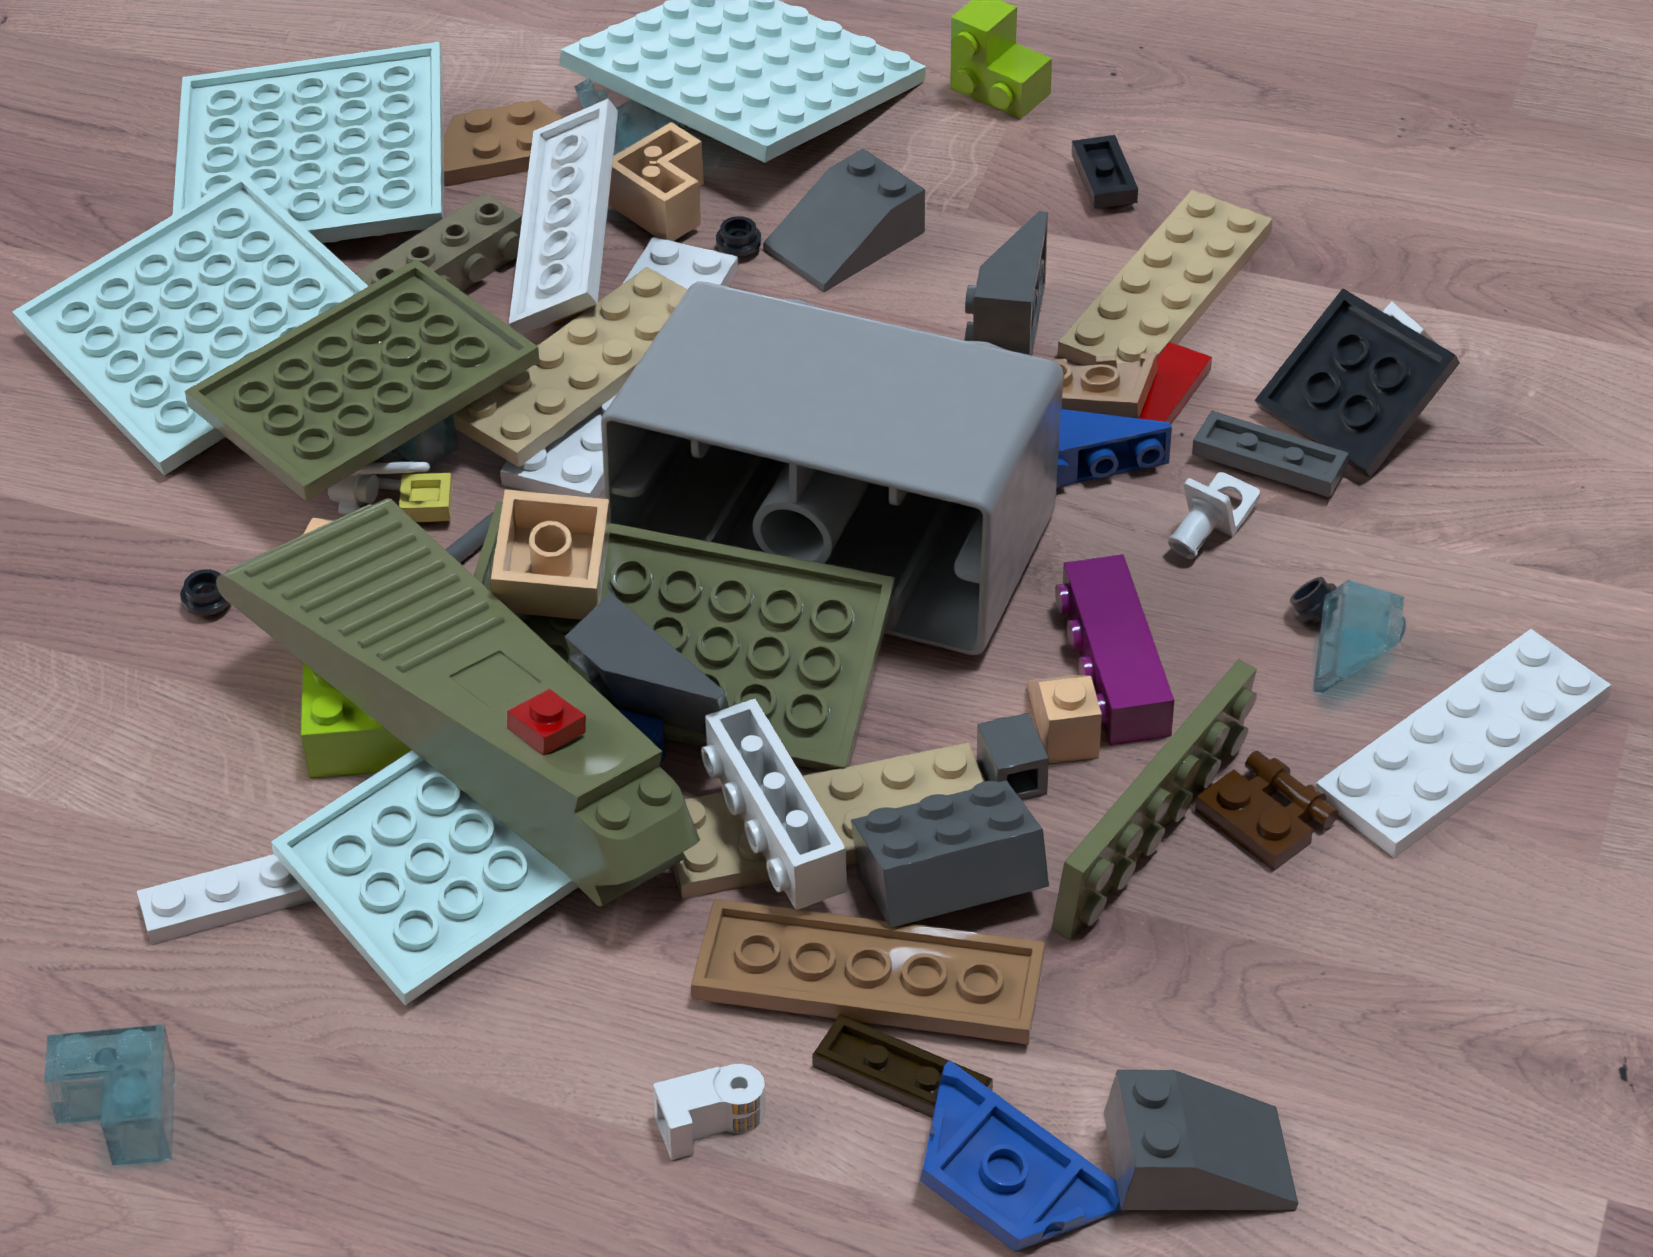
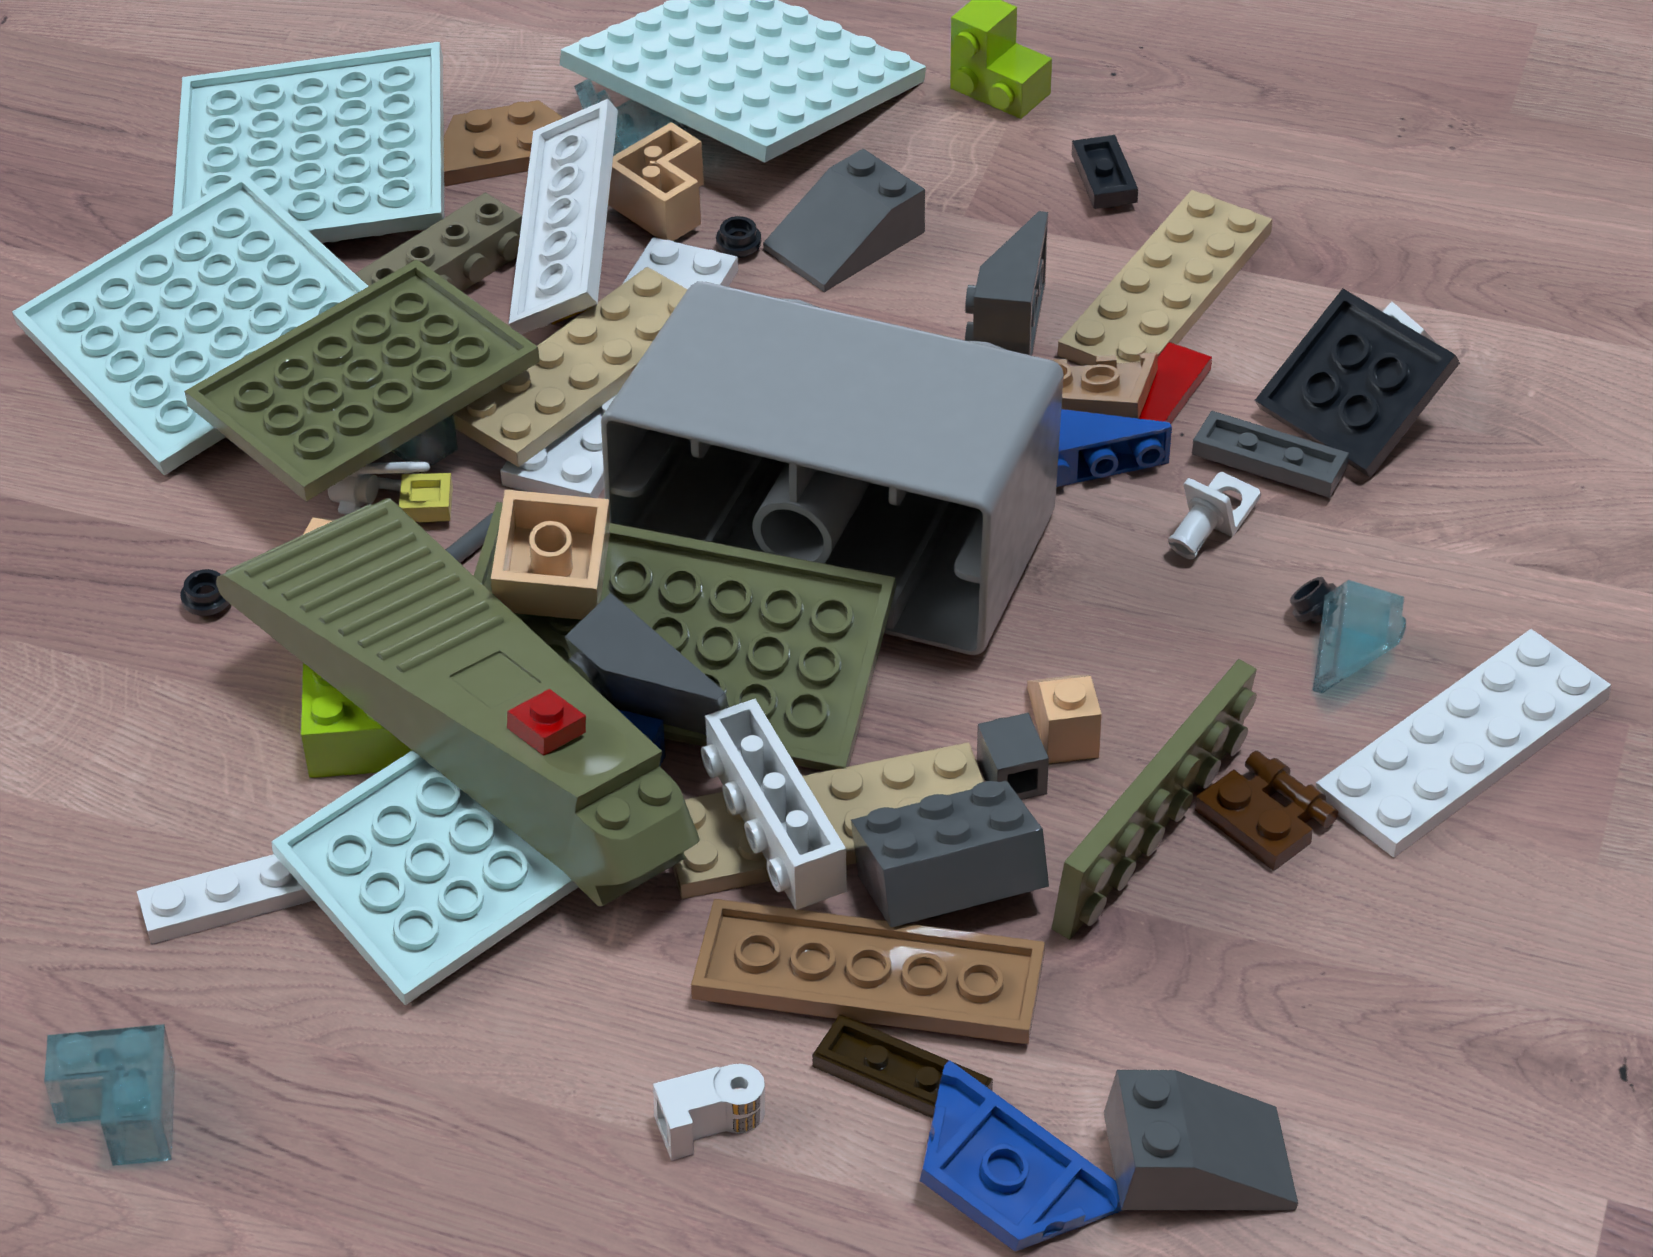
magenta brick [1055,554,1174,745] -> none

